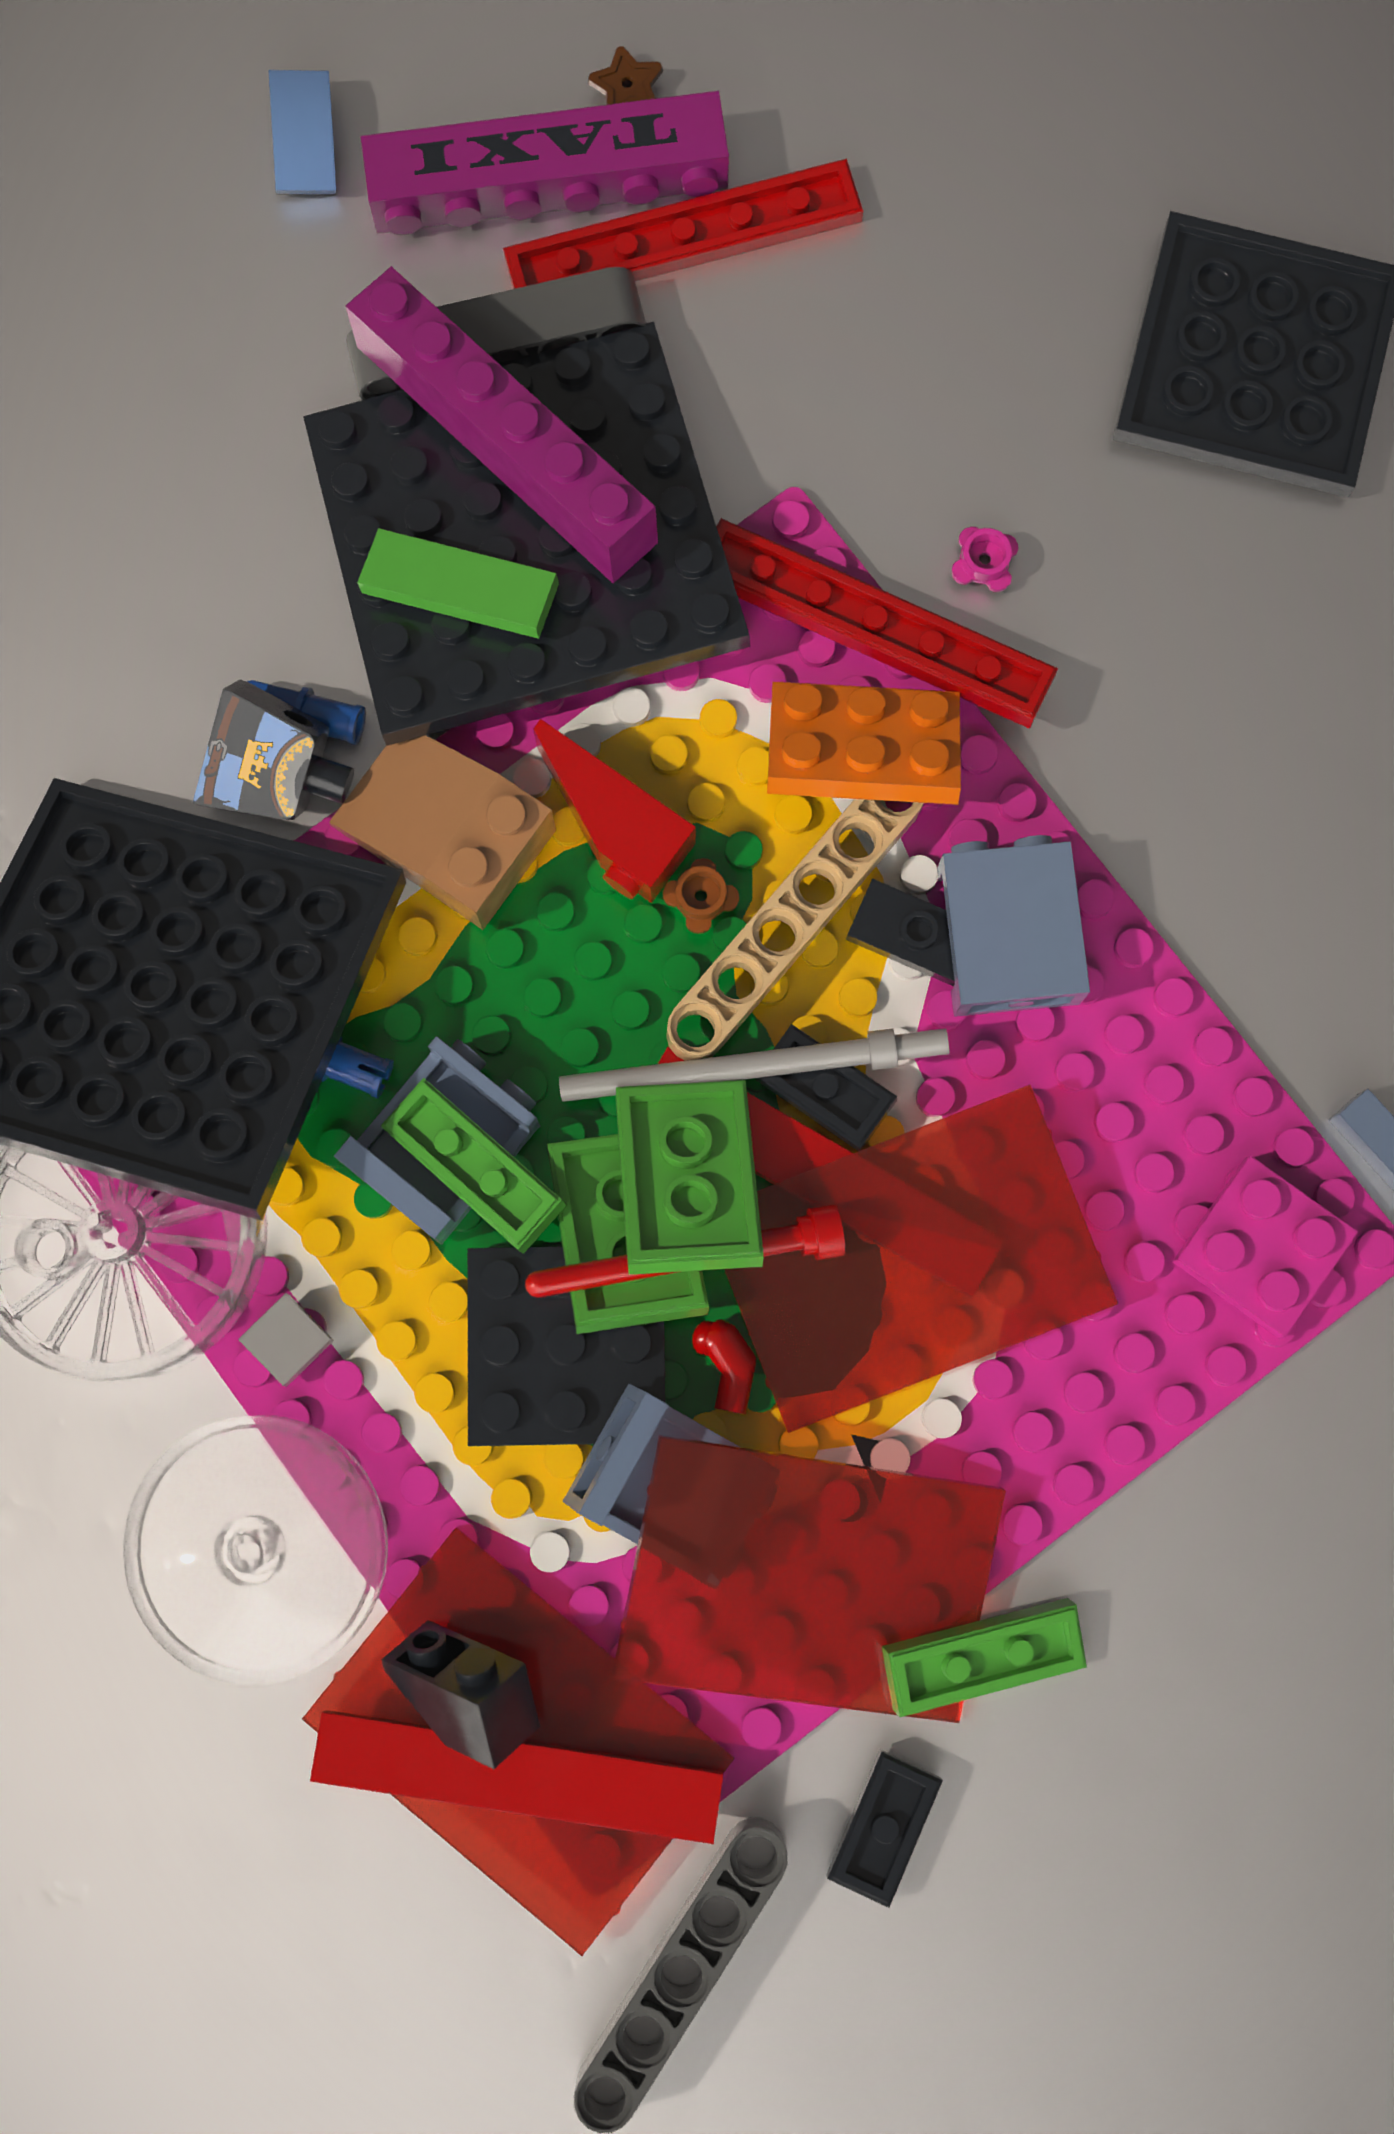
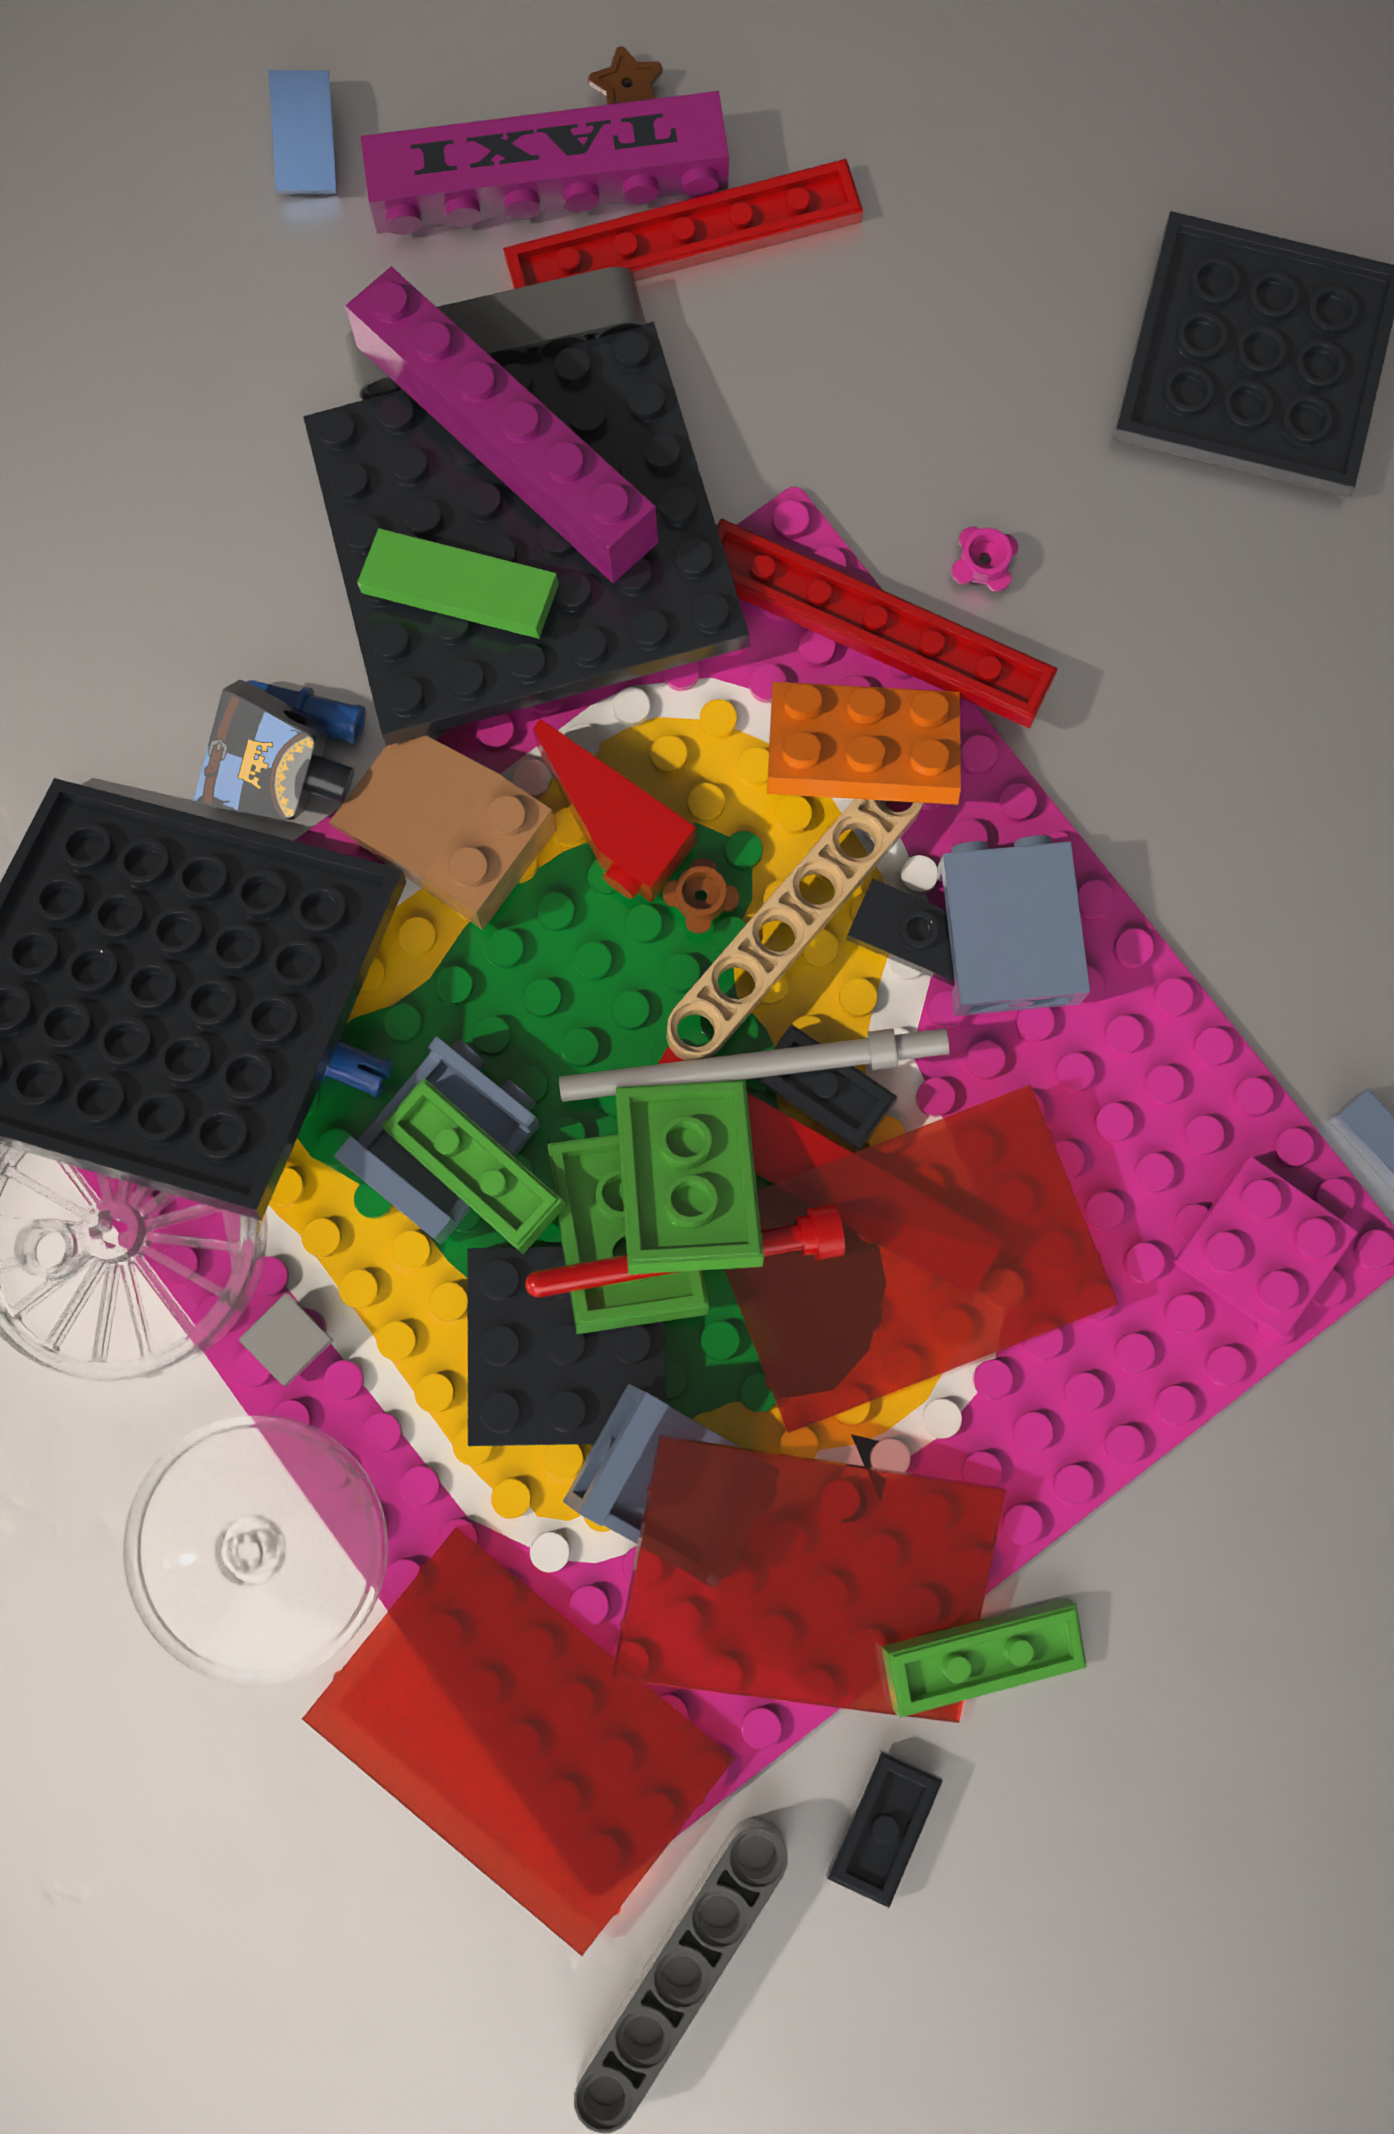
red tile [310,1710,724,1844] -> none
black slope [381,1620,540,1769] -> none
red arm [692,1319,756,1415] -> none

